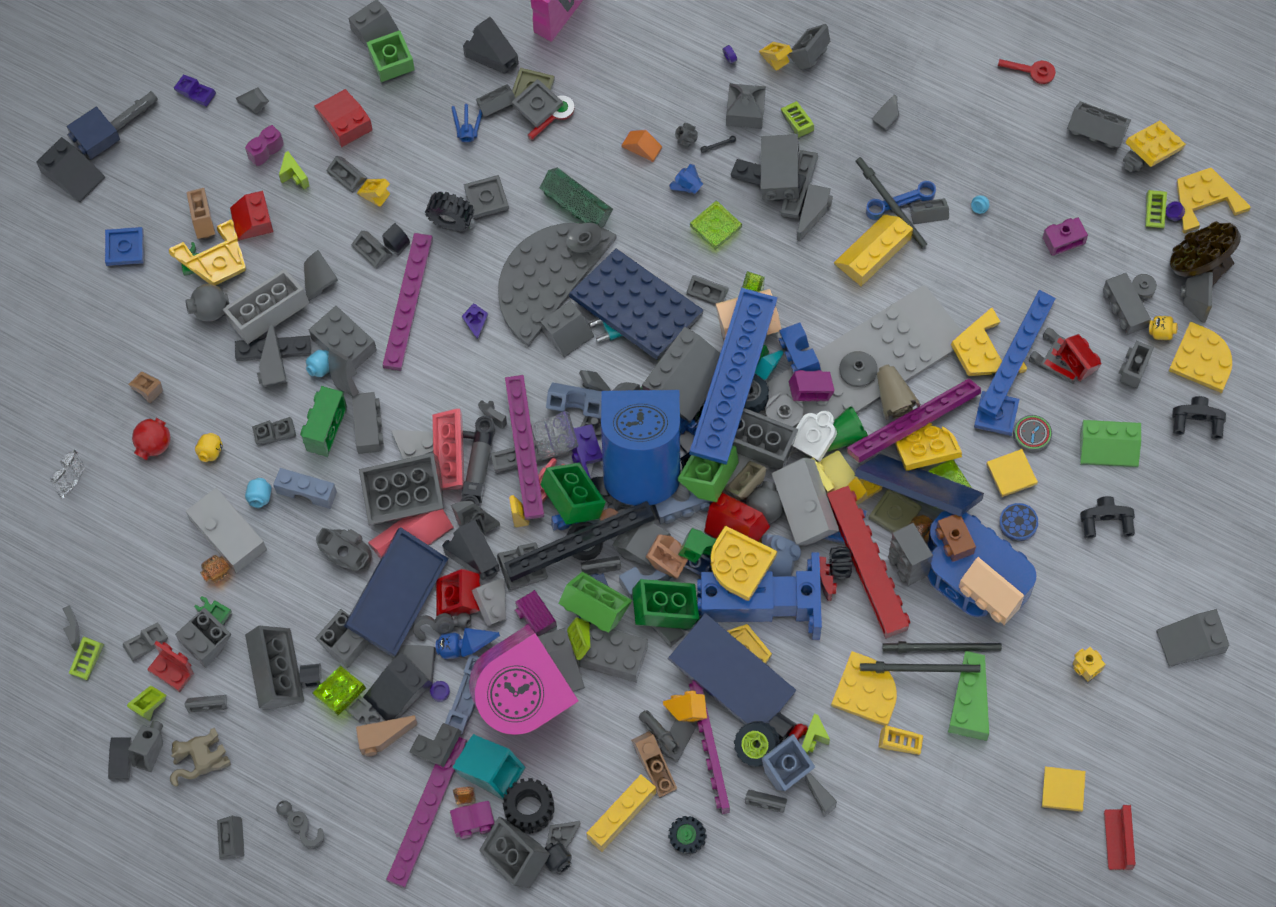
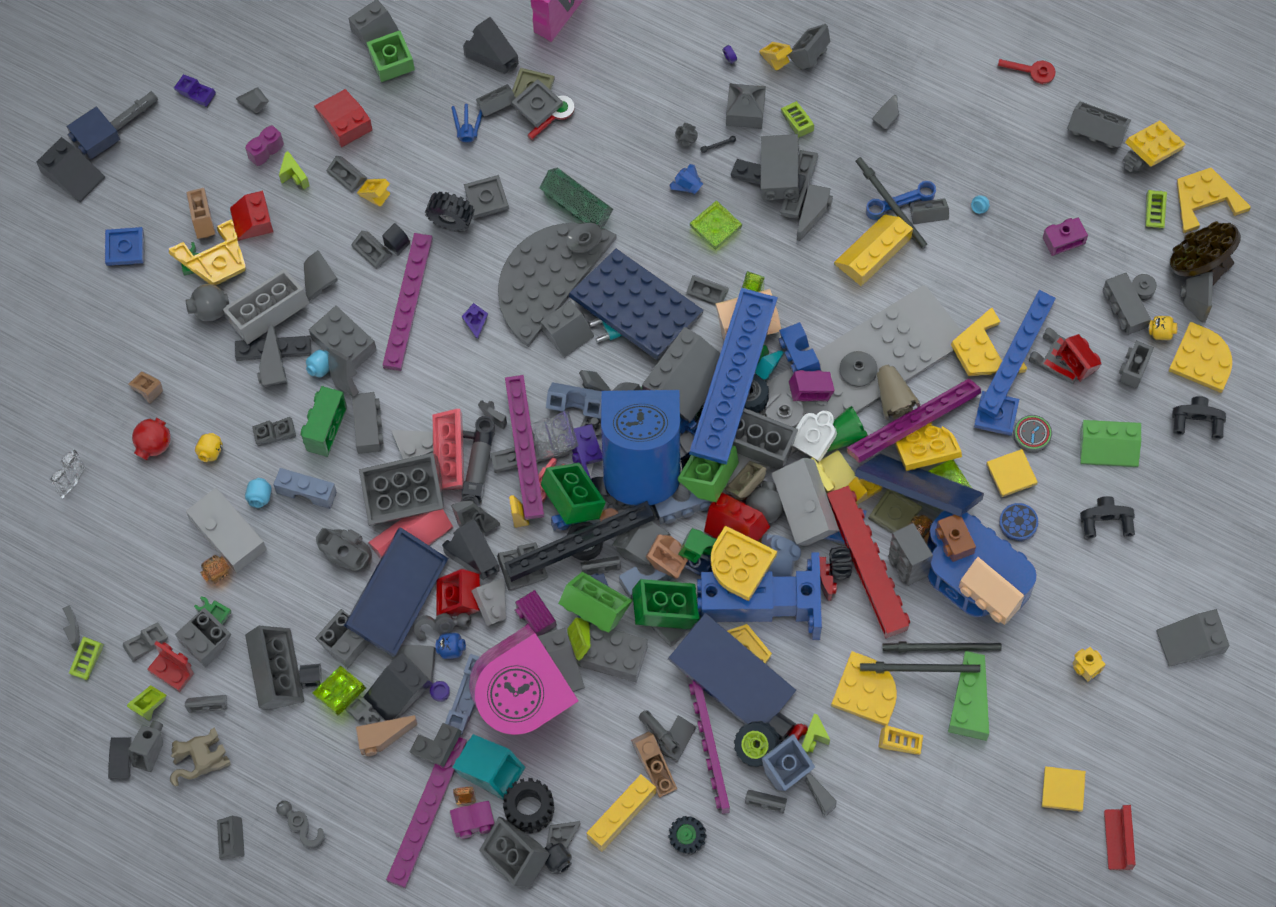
blue slope [461,628,500,657] -> none
orange slope [621,130,662,162] -> none
light orange slope [663,691,707,722] -> none
dark purple tile [1166,201,1185,221] -> none

